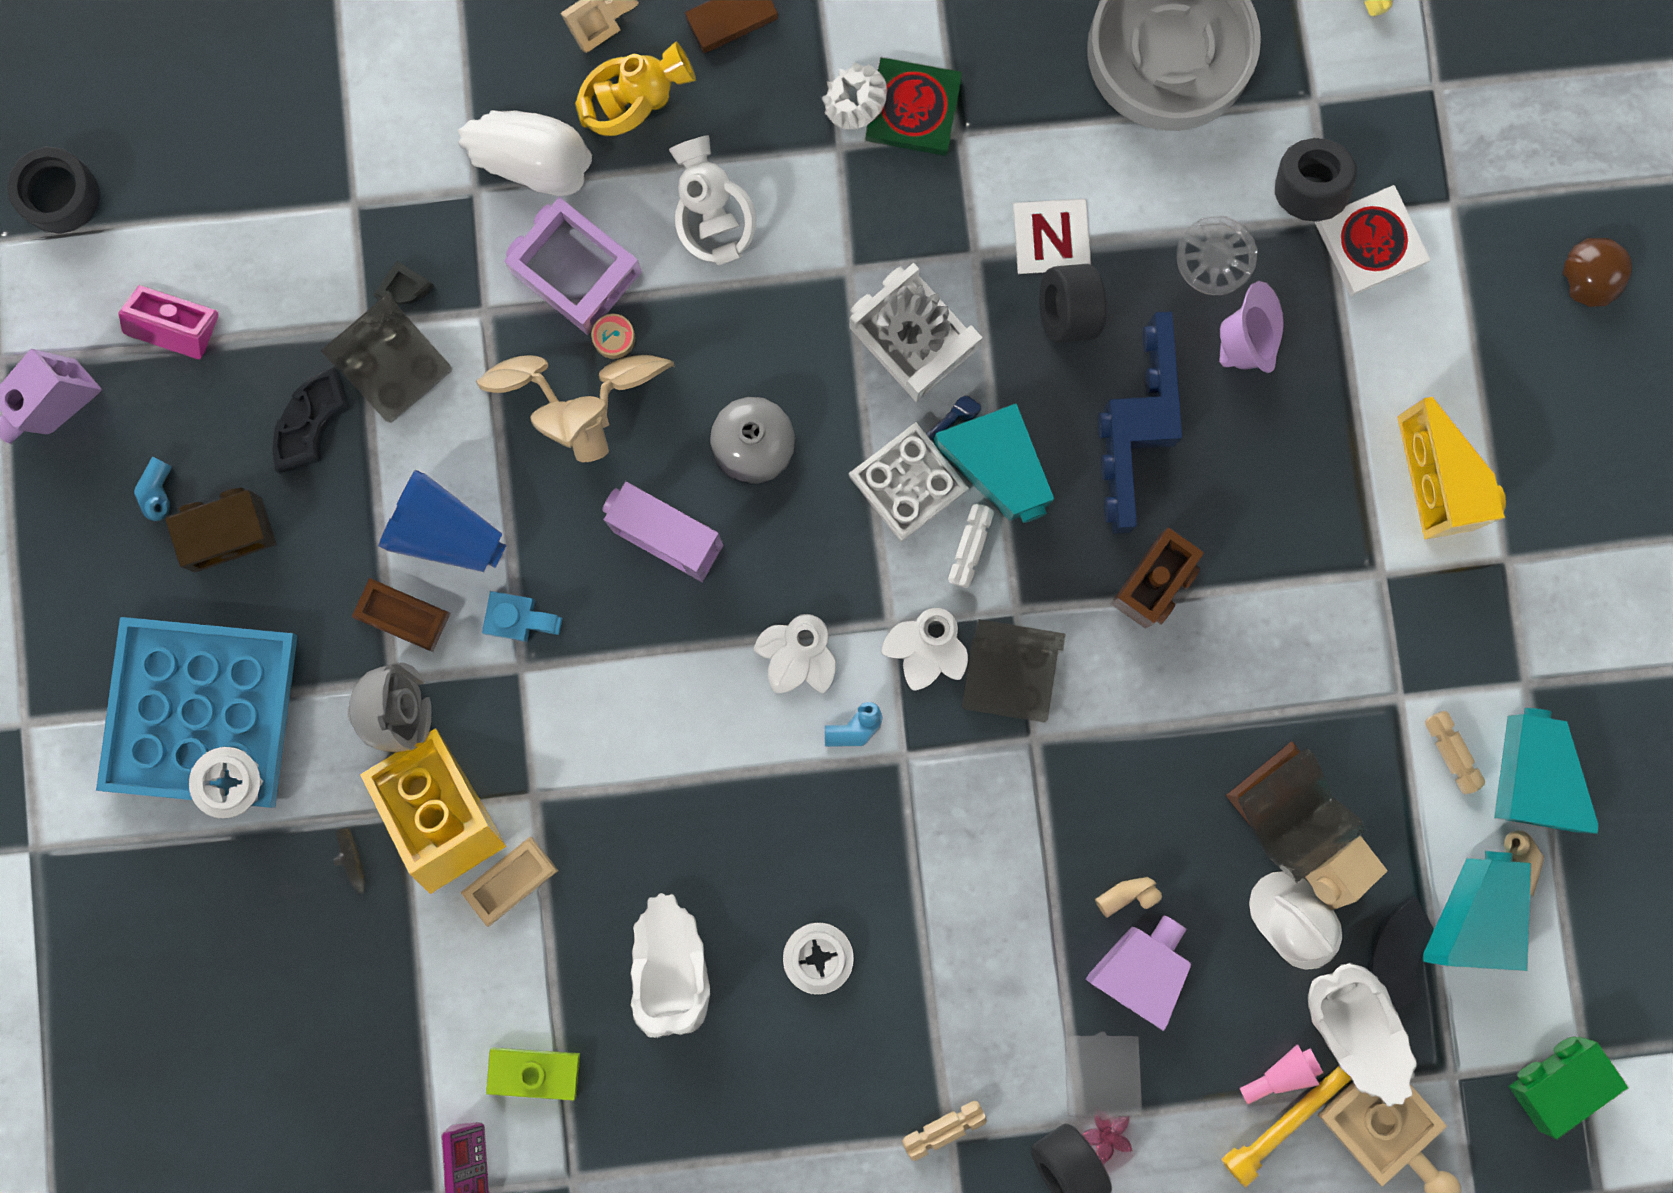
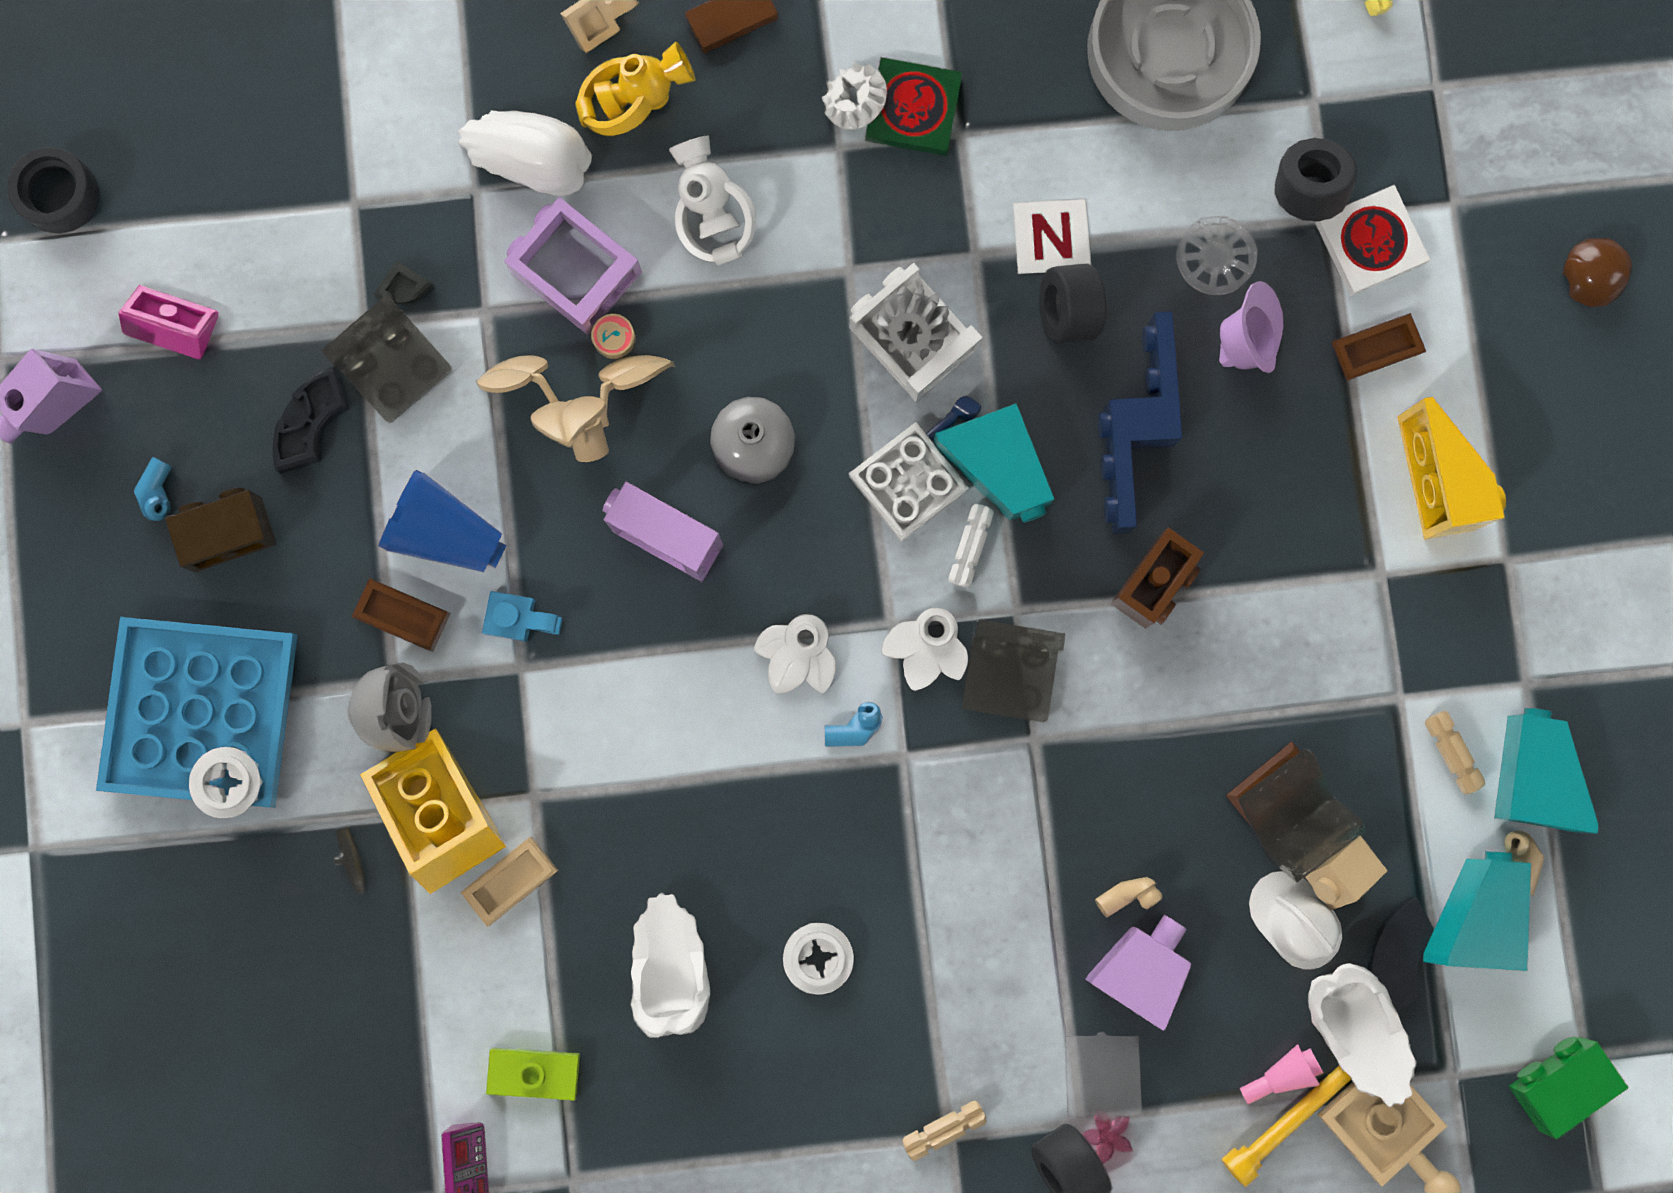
none -> reddish brown tile [1331,313,1427,381]

